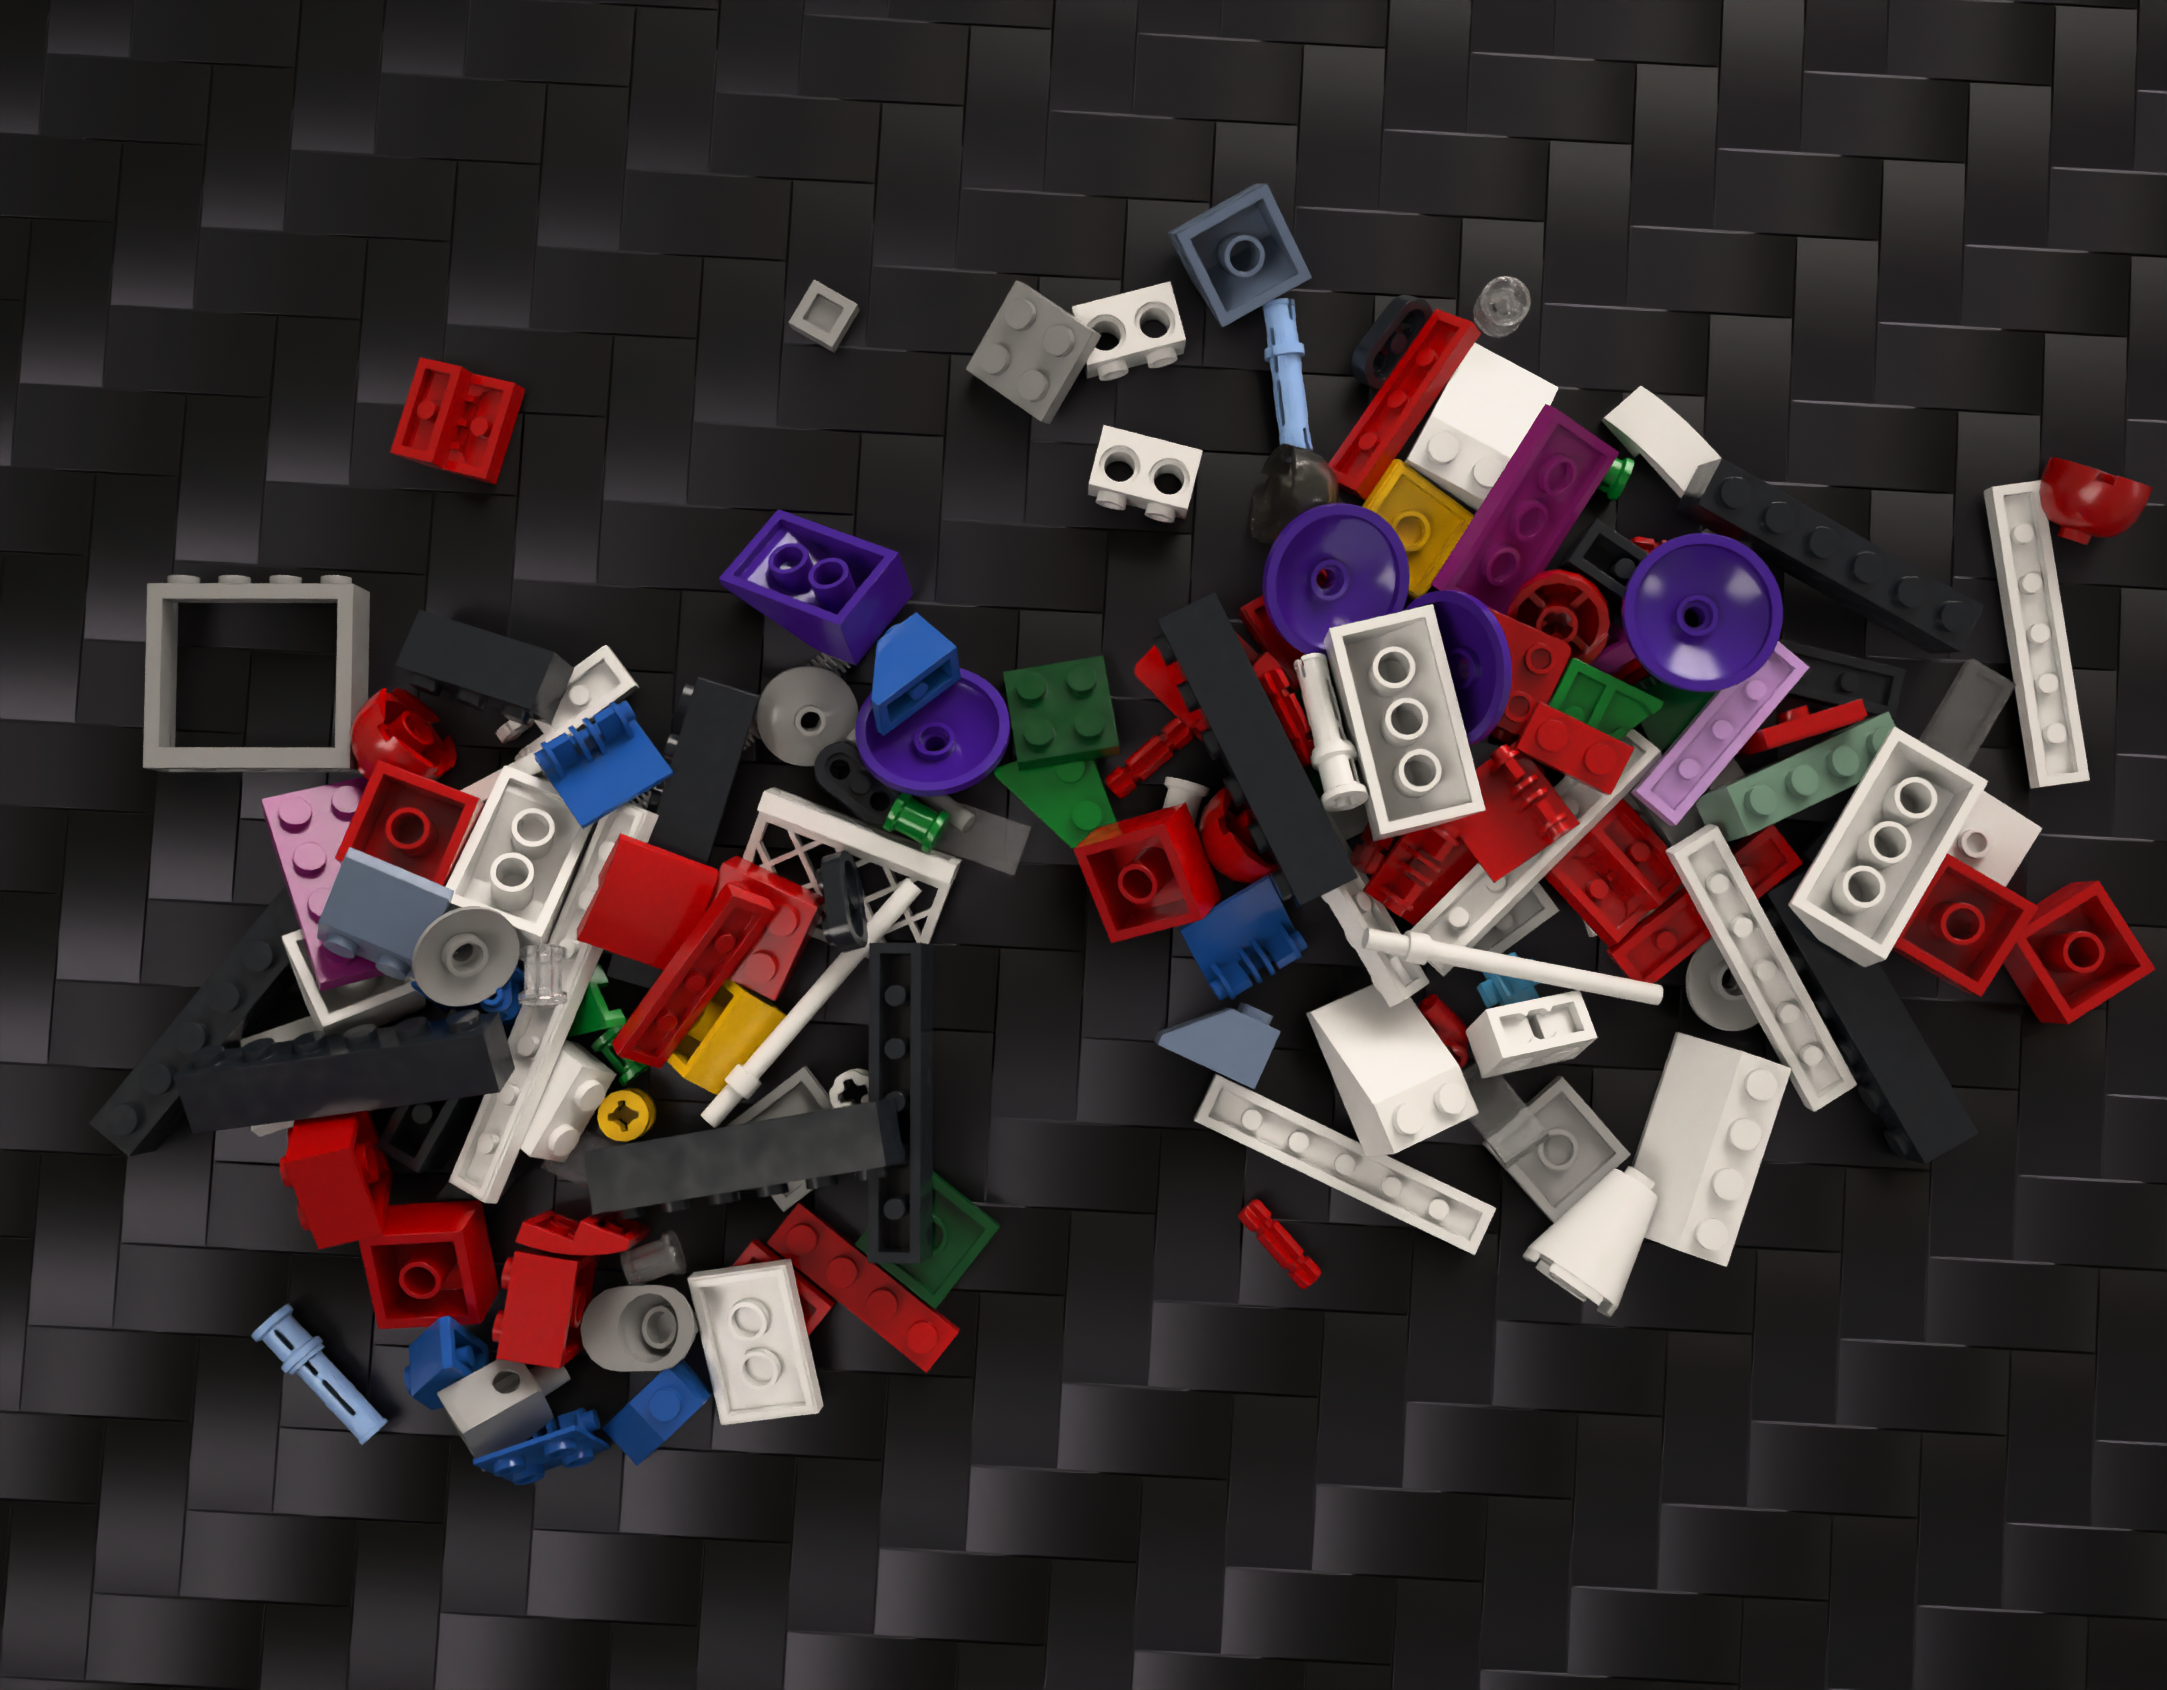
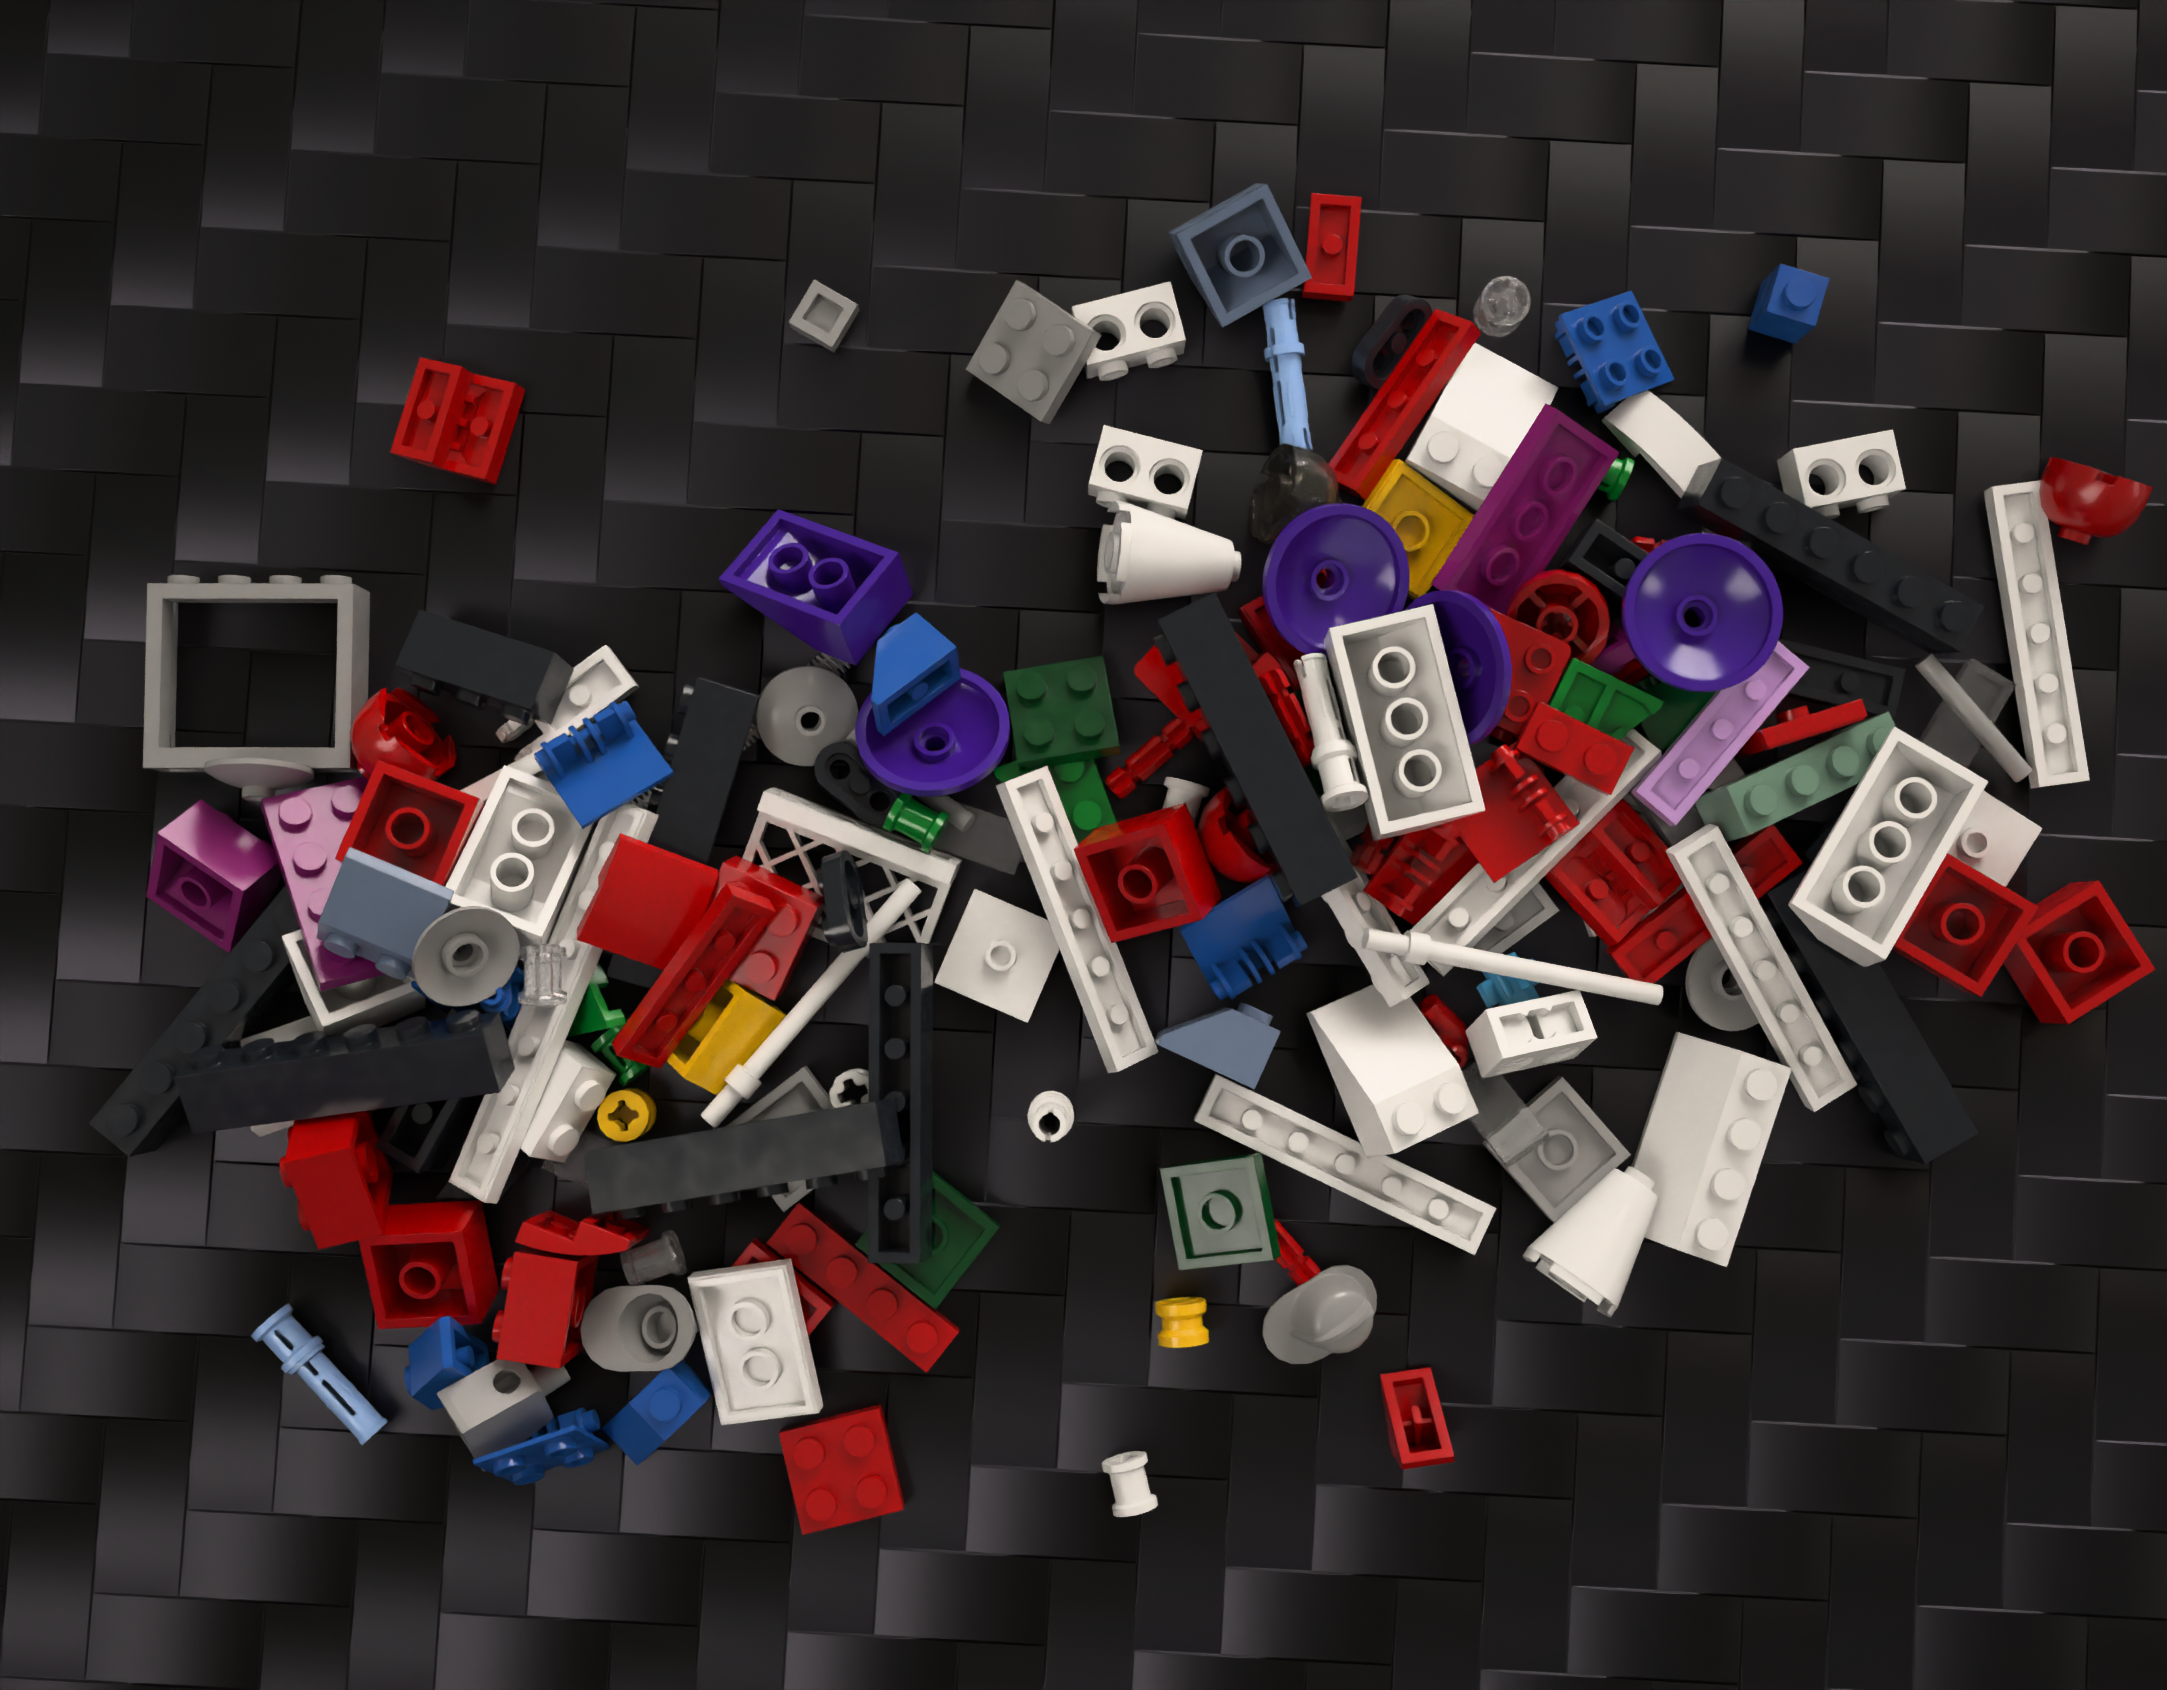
none -> magenta slope [146,799,282,953]
none -> light grey dish [204,757,315,802]
none -> red plate [779,1404,905,1535]
none -> white plate [934,889,1059,1023]
none -> white plate [996,766,1158,1073]
none -> white pin [1027,1090,1074,1142]
none -> white cone [1097,501,1241,605]
none -> white bush [1102,1451,1158,1517]
none -> yellow wheel [1155,1297,1209,1348]
none -> plate [1160,1153,1281,1270]
none -> light grey piece [1262,1265,1377,1364]
none -> red plate [1301,193,1362,302]
none -> red slope [1380,1367,1454,1470]
none -> blue hinge [1554,290,1675,414]
none -> blue brick [1748,263,1830,344]
none -> white brick [1777,429,1906,519]
none -> light grey bar [1914,653,2033,782]

